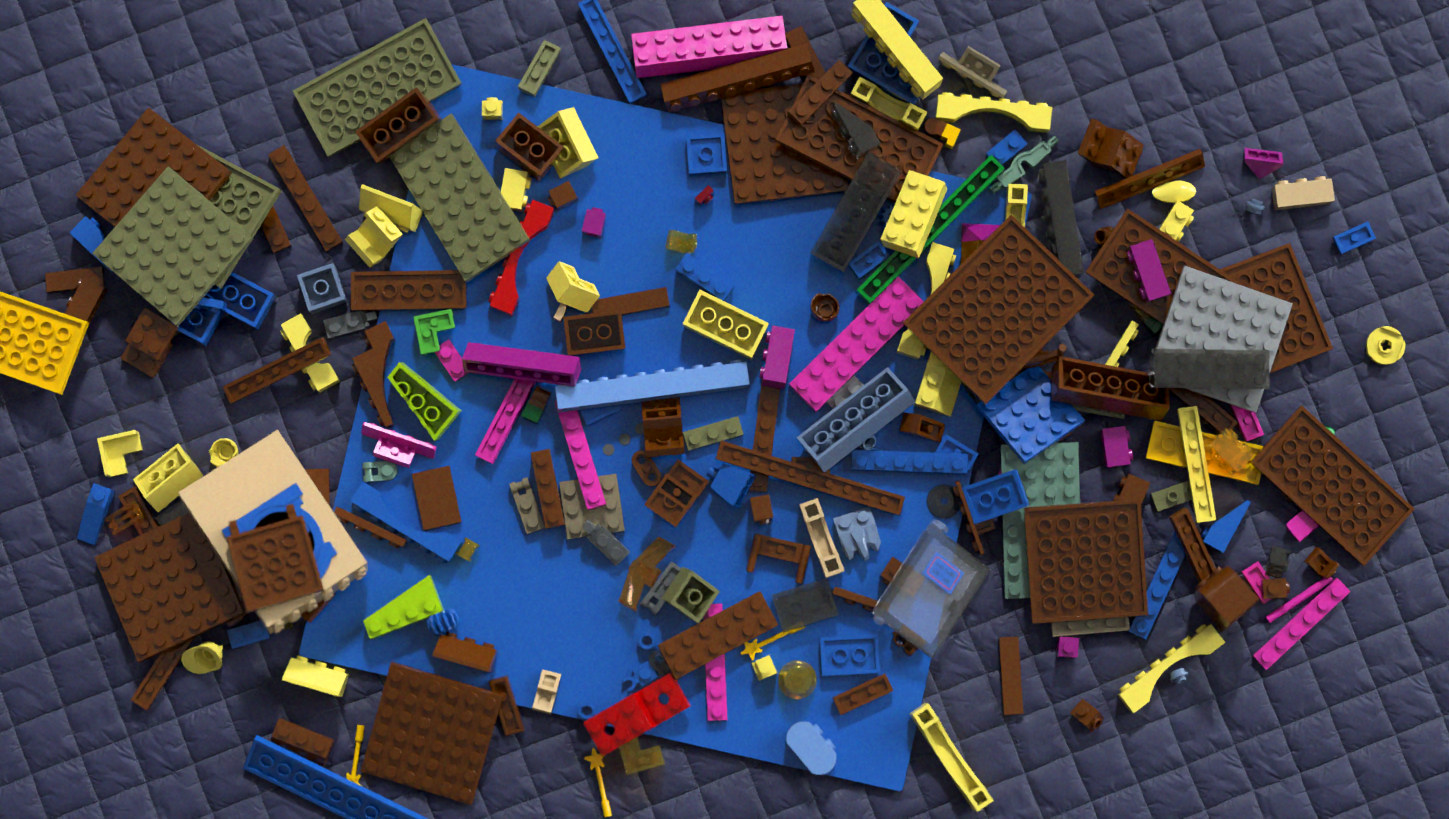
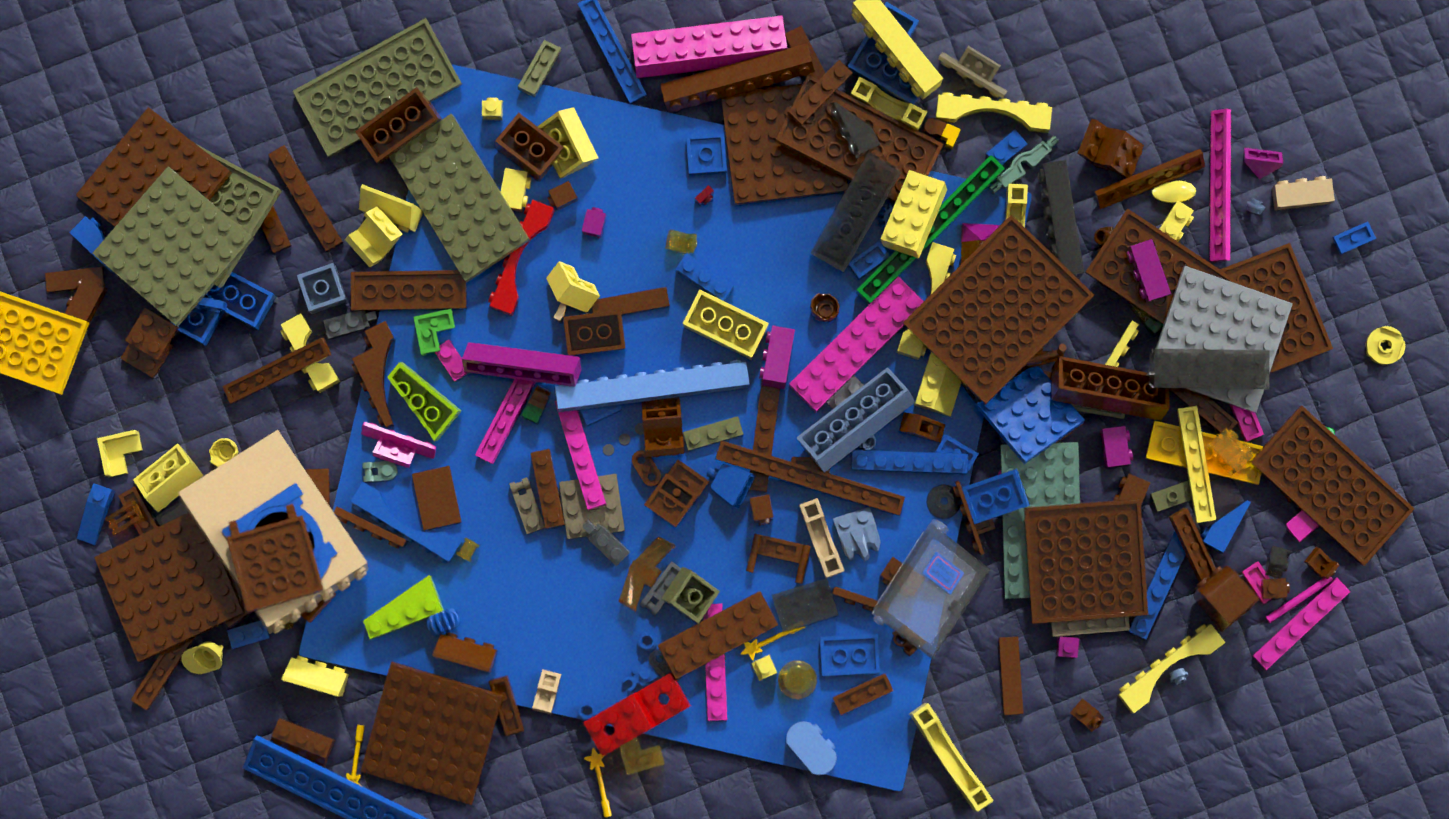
none -> dark pink plate [1210,109,1231,262]

